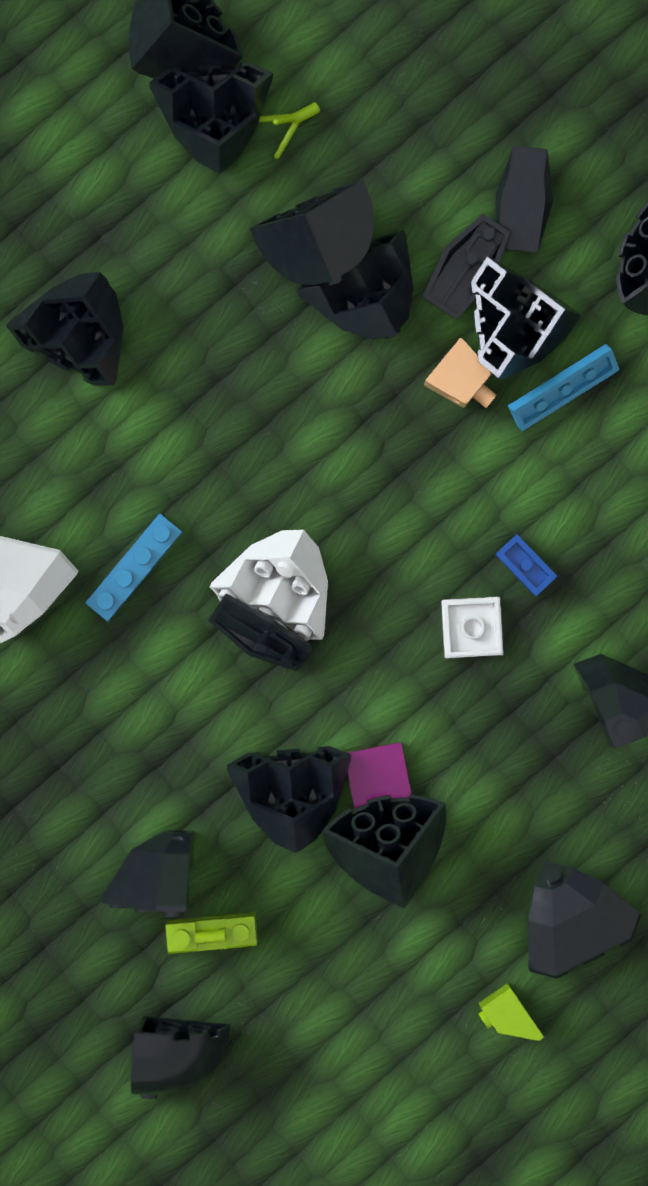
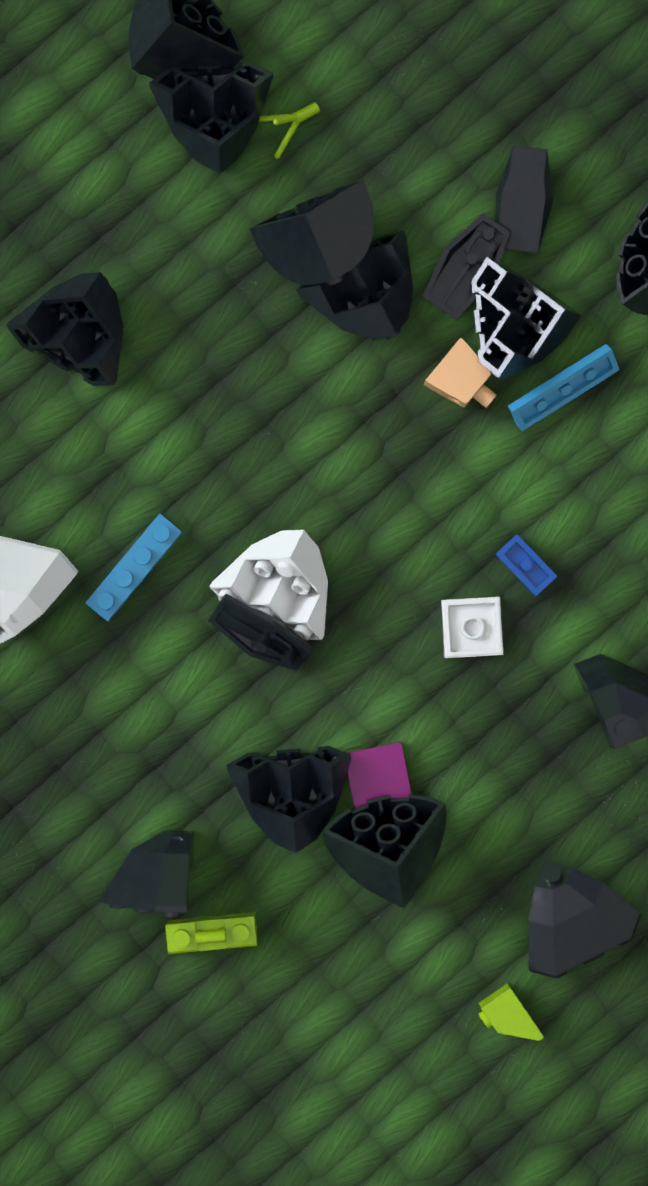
black brick [131,1016,230,1099] -> none

